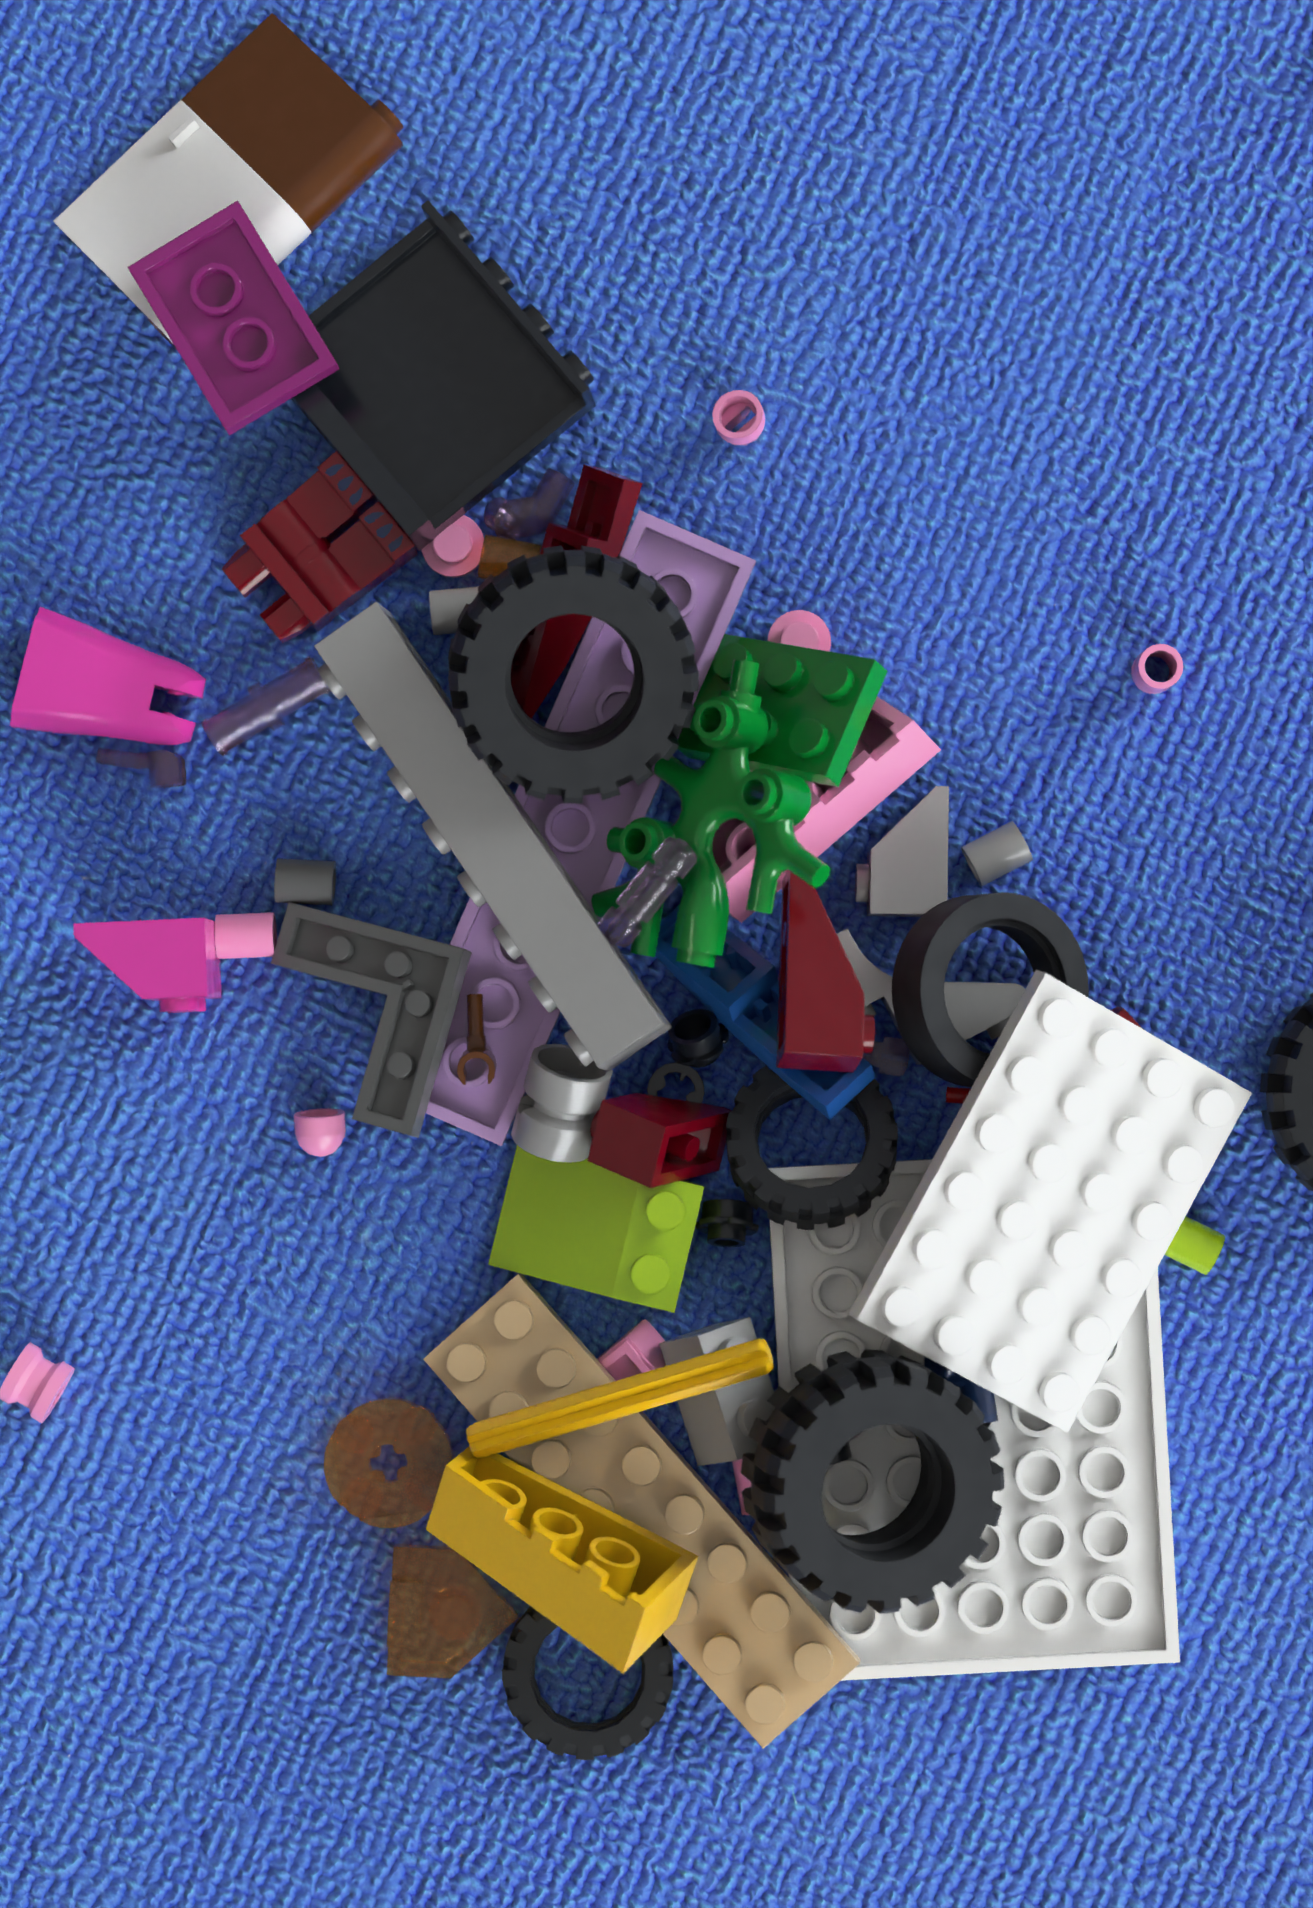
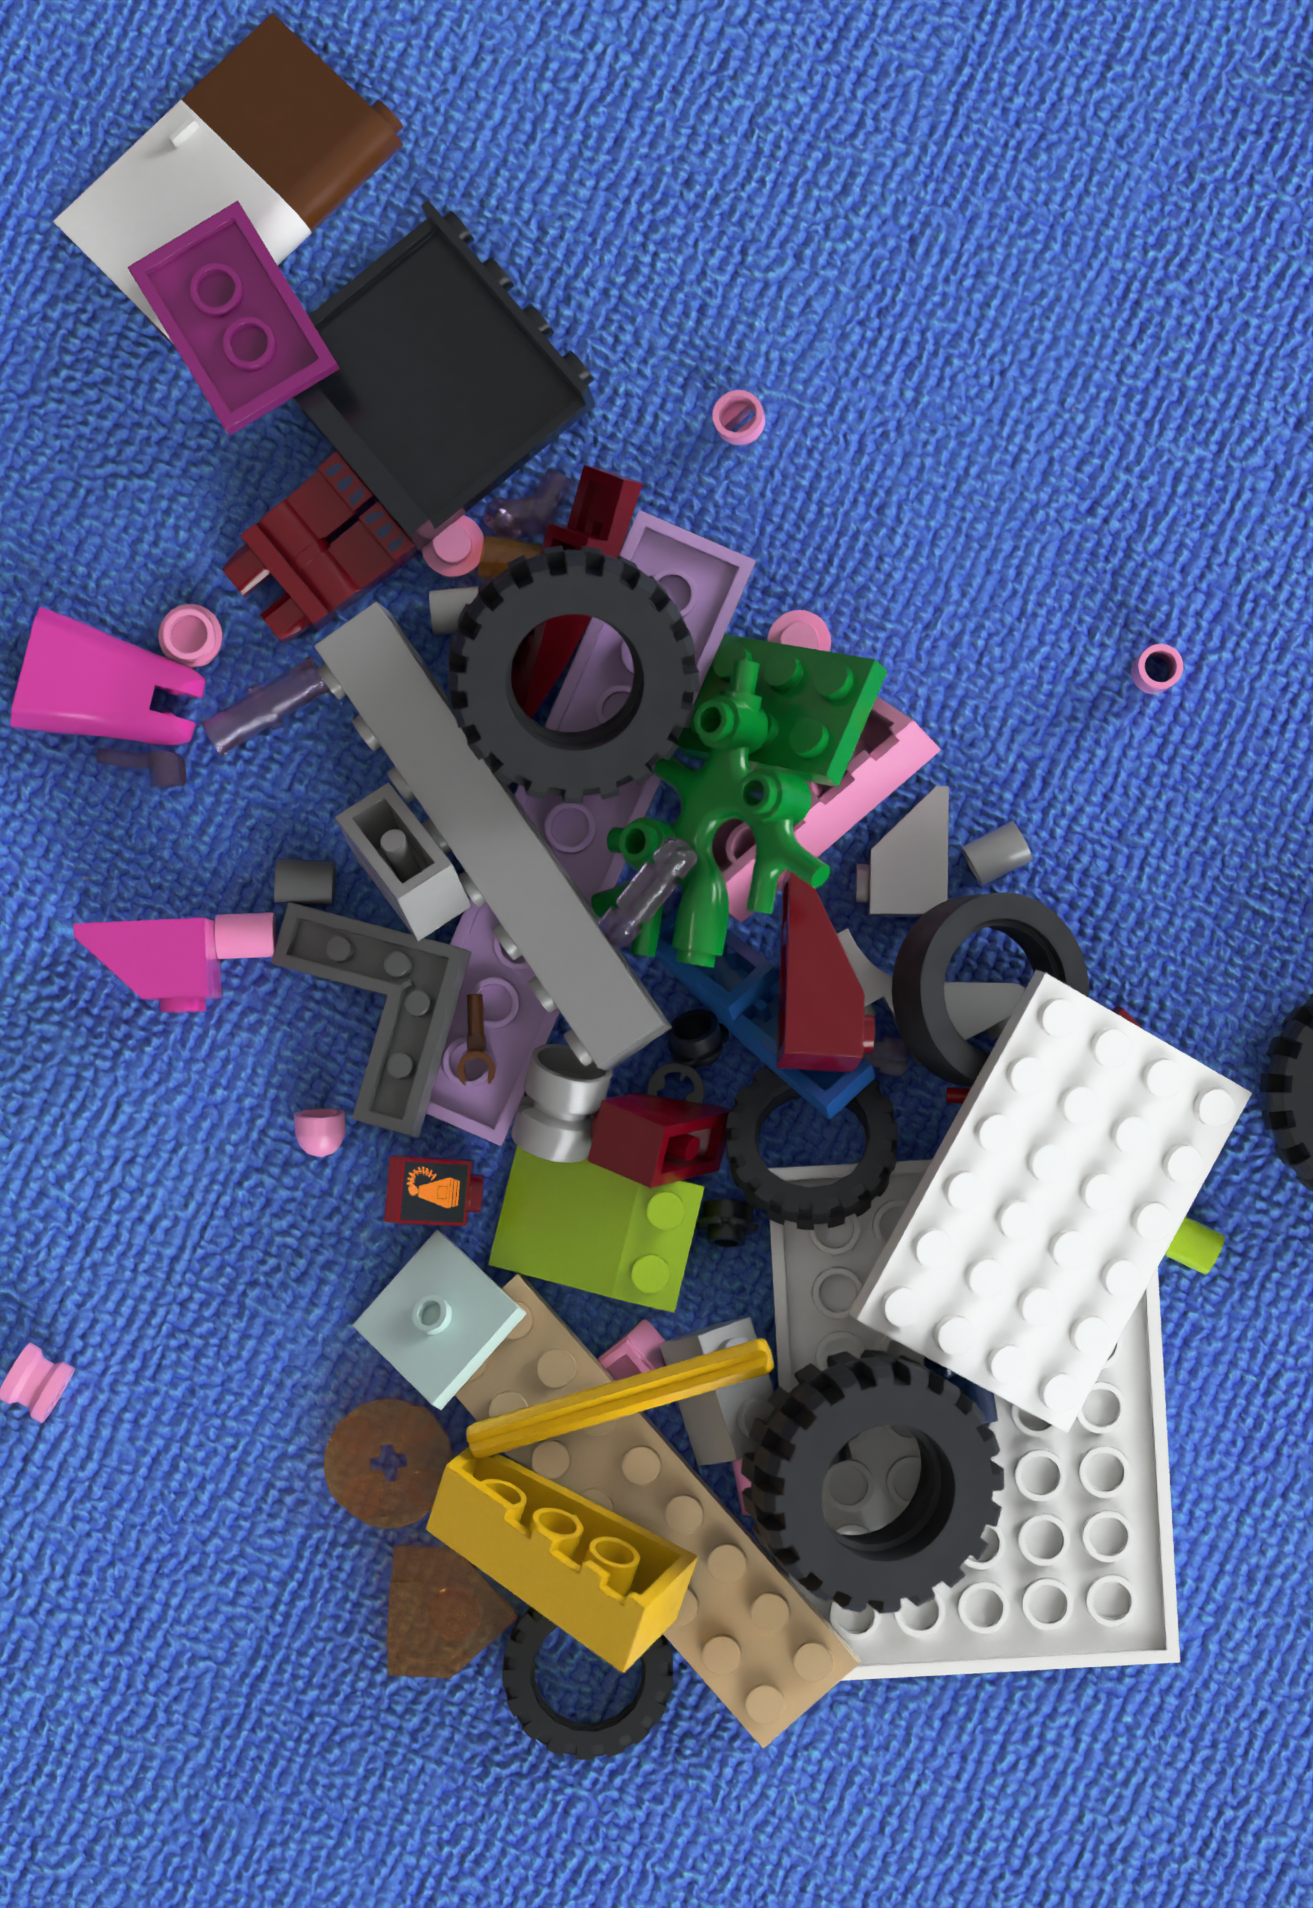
none -> bright pink plate [158,604,223,668]
none -> light grey brick [335,782,472,941]
none -> light aqua plate [352,1230,527,1410]
none -> slope [384,1154,485,1226]

